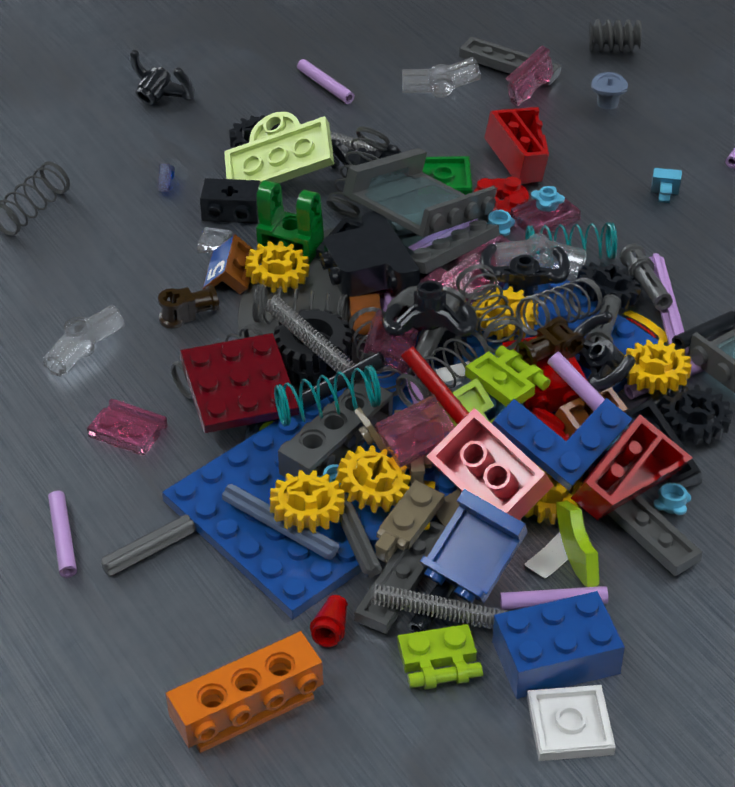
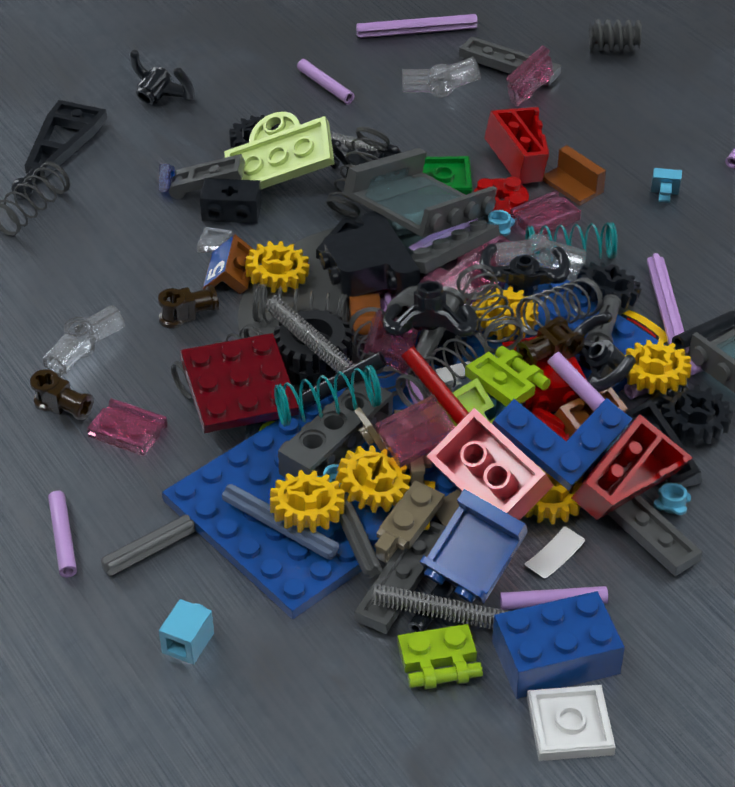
orange brick [166,631,323,753] -> none
green brick [256,180,324,264] -> none
red cone [310,595,348,647] -> none
medium azure plate [531,186,565,212] -> none
lime tile [556,501,599,587] -> none
sand blue piece [591,72,628,109] -> none
dark grey pin [619,243,673,310] -> none
none -> black plate [11,100,108,199]
none -> dark brown connector [30,369,94,421]
none -> medium azure brick [158,599,214,665]
none -> dark grey plate [169,154,246,199]
none -> lavender axle [356,14,478,38]
none -> dark orange panel [542,145,606,206]

